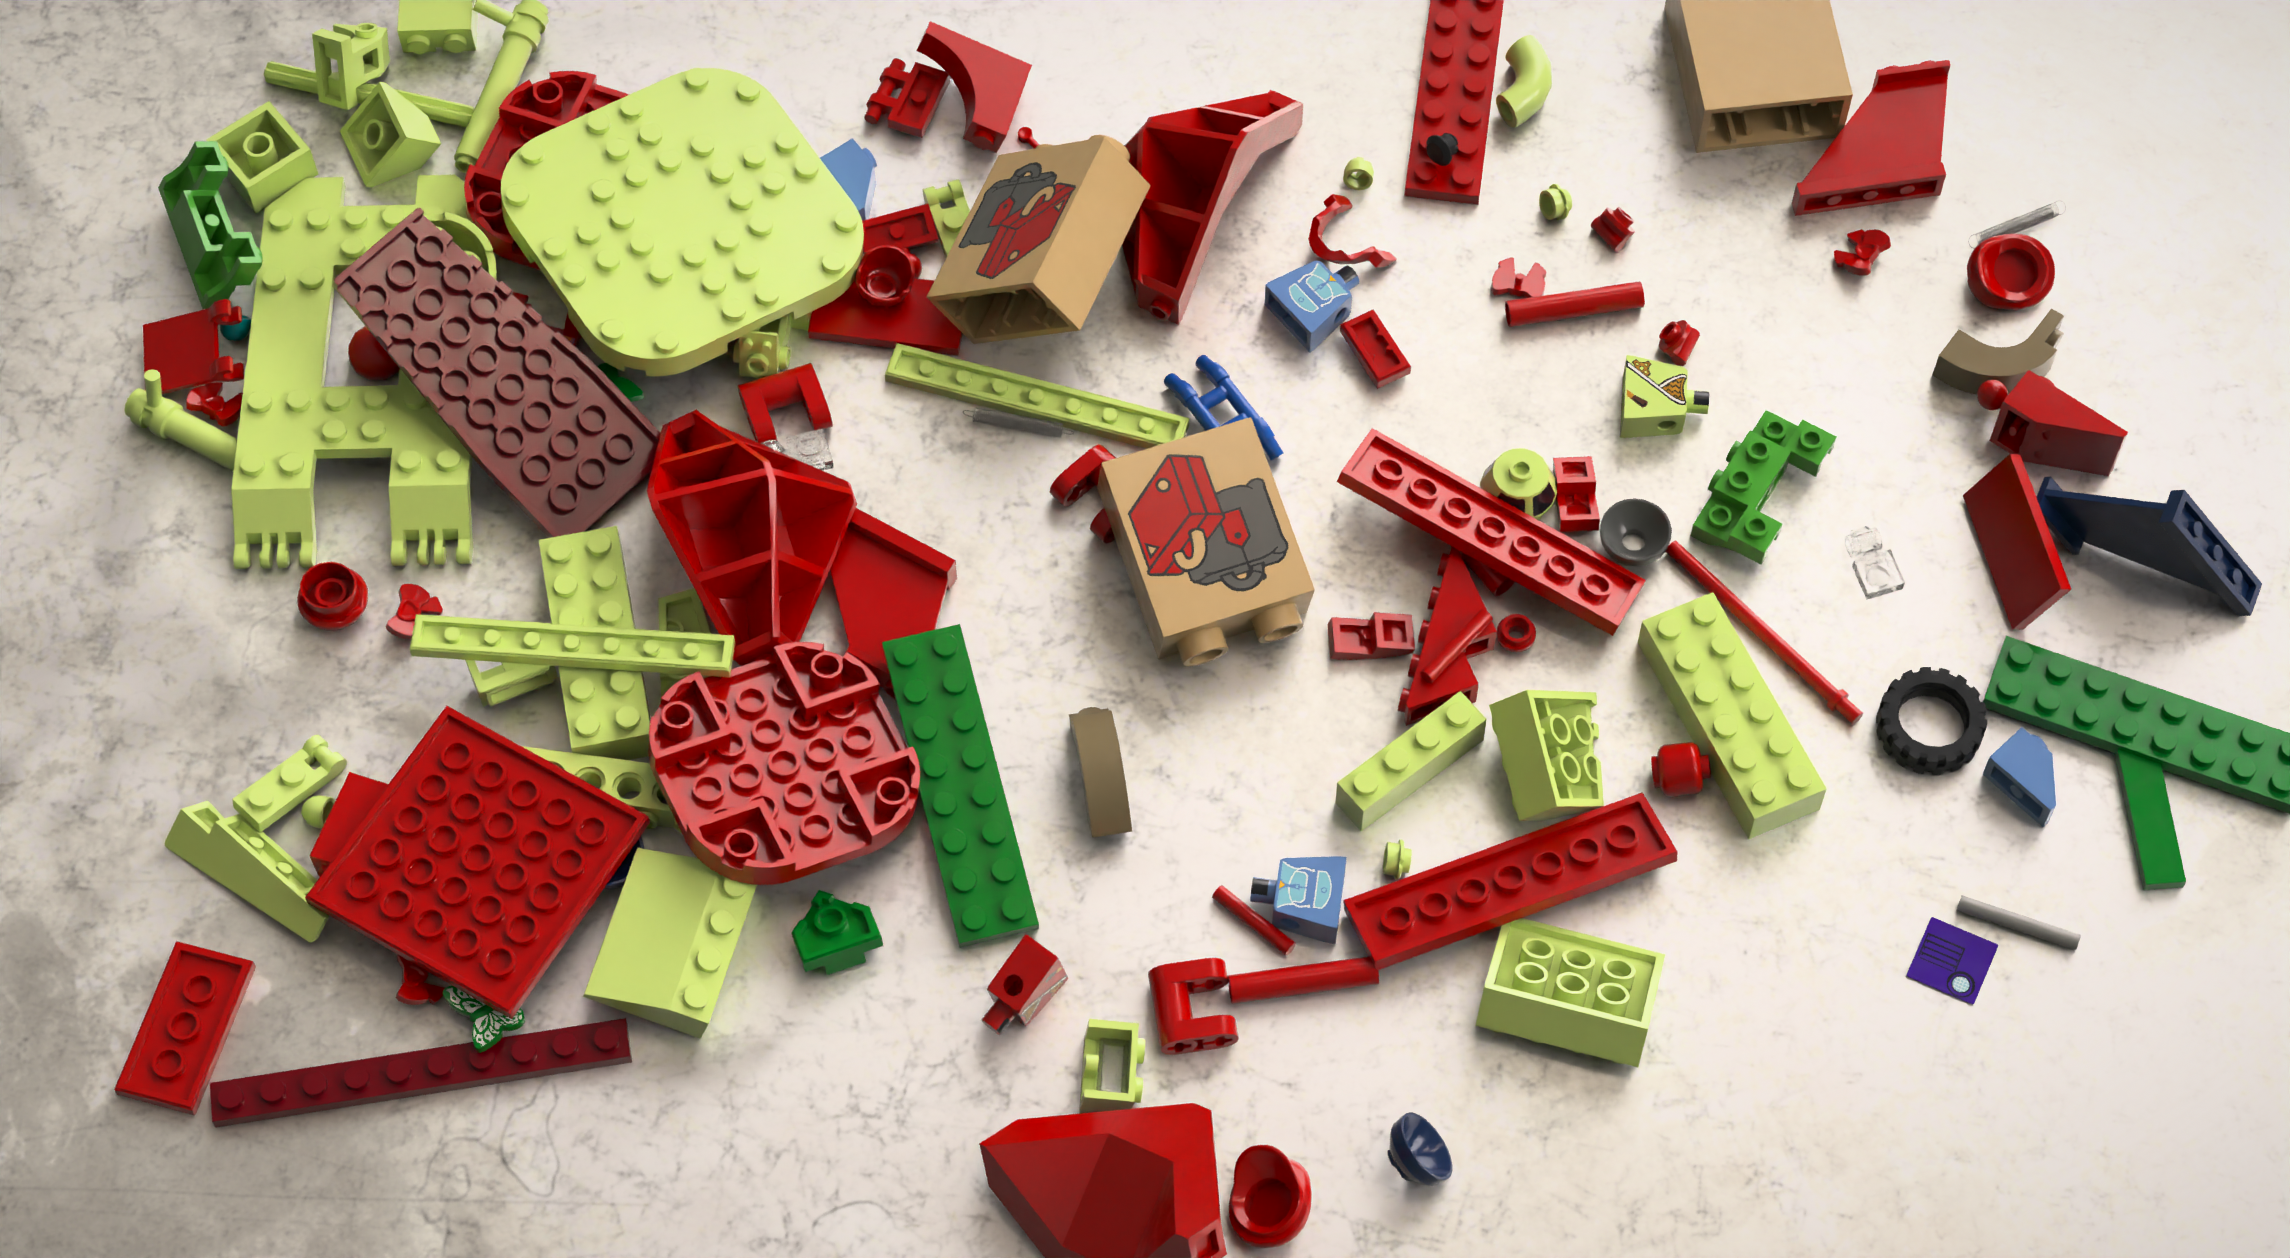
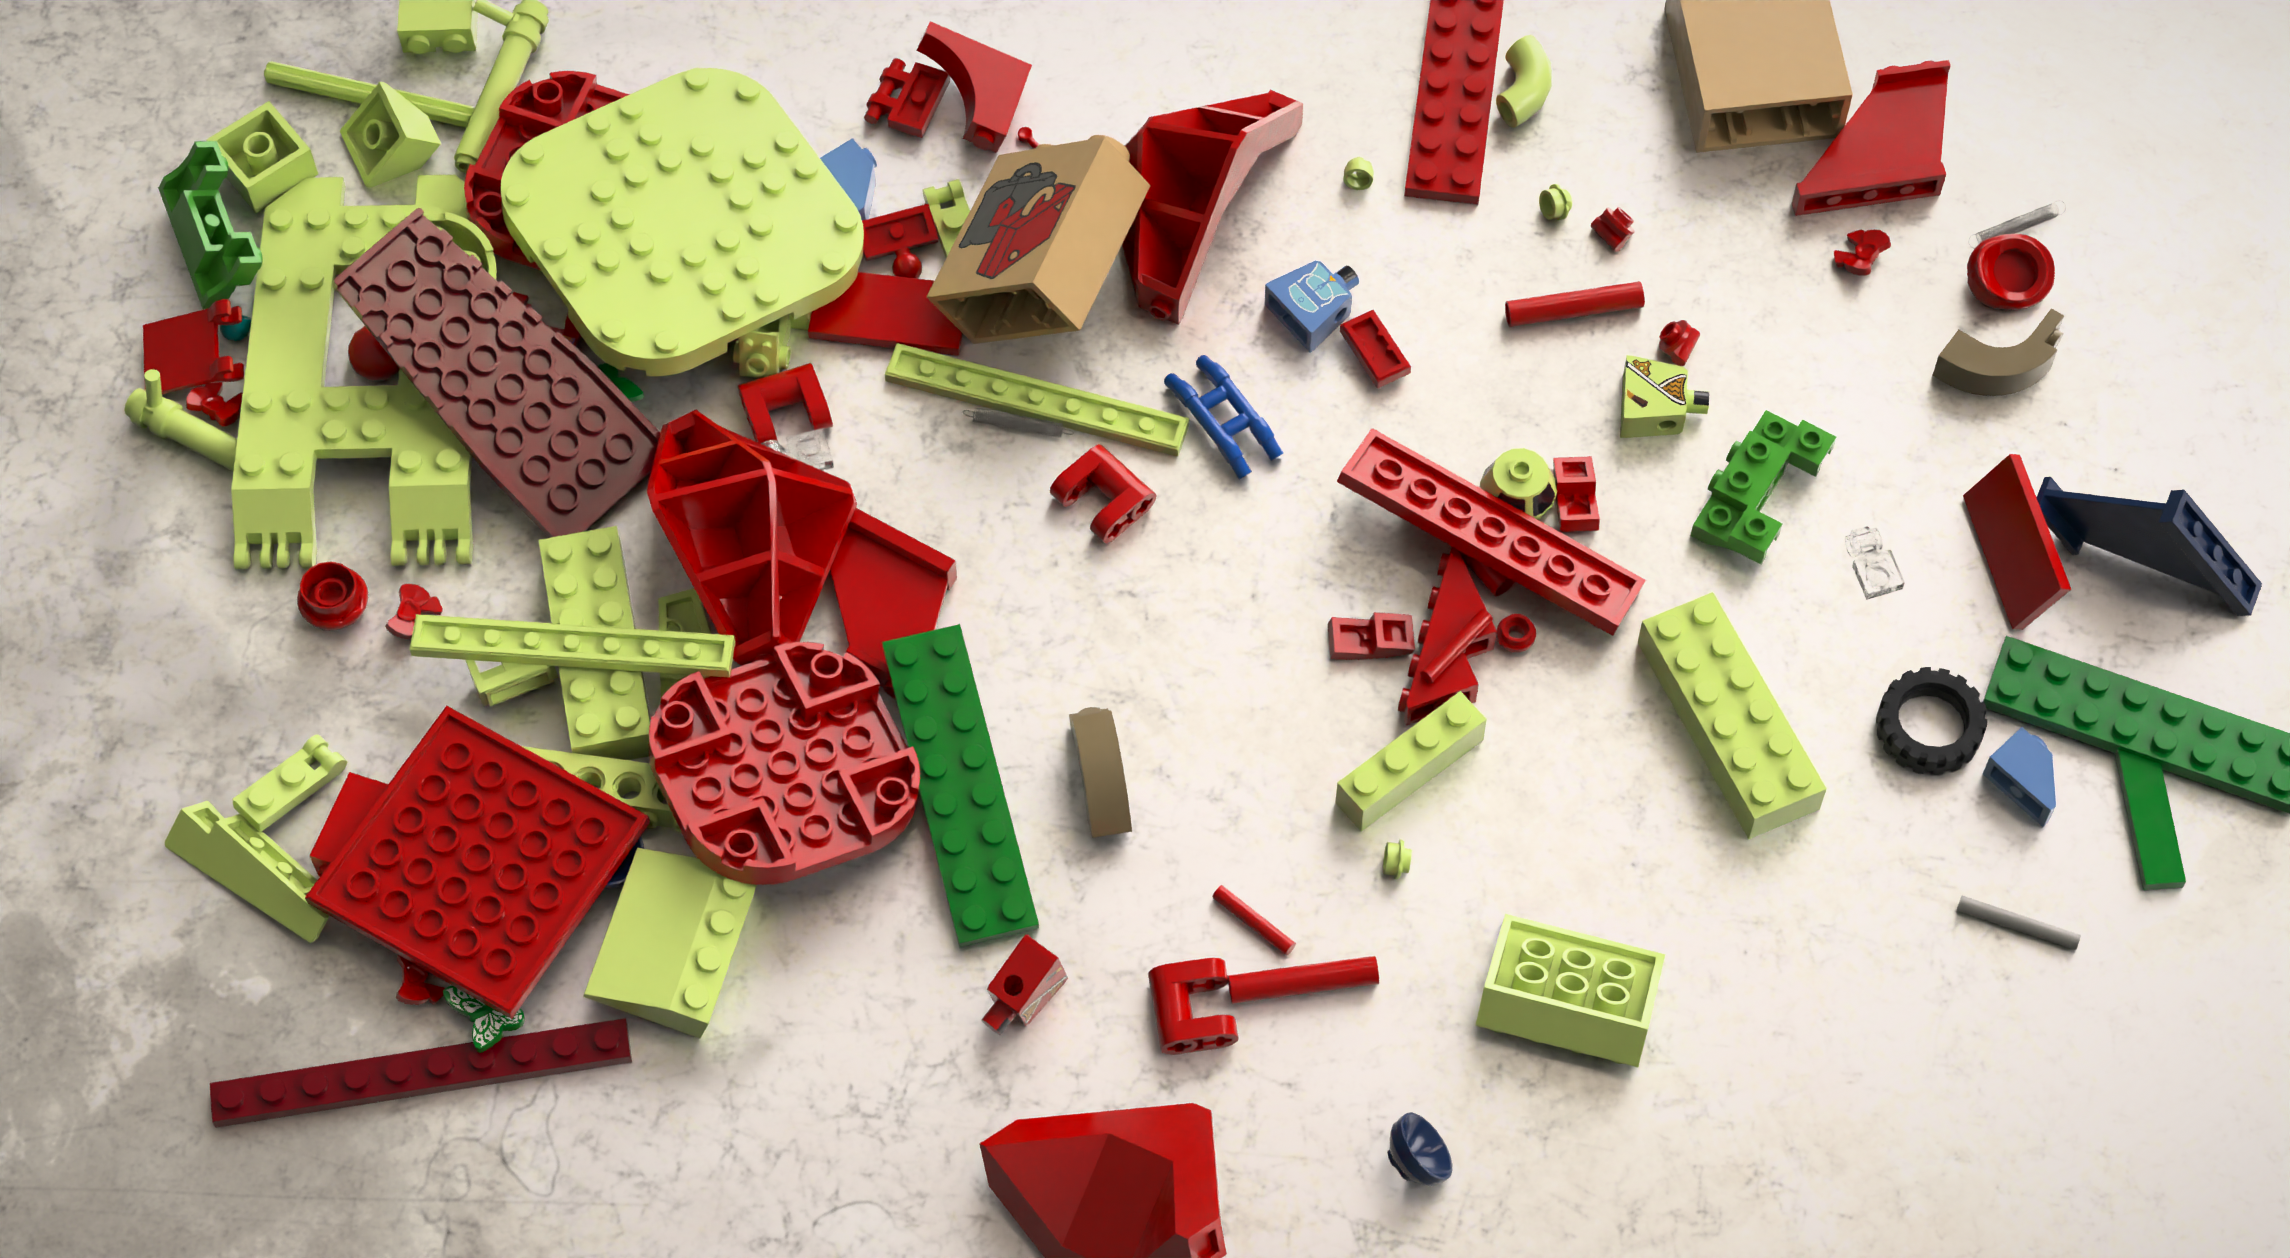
red tile [114,941,256,1116] -> none
yellowish green hinge [301,795,335,829] -> none
yellowish green tile [312,23,390,110] -> none
green plate [791,890,883,975] -> none
red hair [855,245,915,308] -> none
yellowish green window [1079,1019,1145,1114] -> none
tan brick [1097,417,1315,667] -> none
red piece [1229,1145,1312,1248] -> none
medium blue torso [1250,856,1347,944] -> none
red helmet [1308,194,1397,268] -> none
red plate [1343,792,1678,970] -> none
black piece [1426,133,1458,166] -> none
yellowish green wedge [1489,690,1604,821] -> none
piece [1491,257,1547,298] -> none
dark grey piece [1600,498,1672,567] -> none
red head [1651,742,1711,797] -> none
red bar [1666,540,1864,725] -> none
dark purple sticker [1906,917,1998,1004] -> none
red slope [1977,370,2128,476] -> none

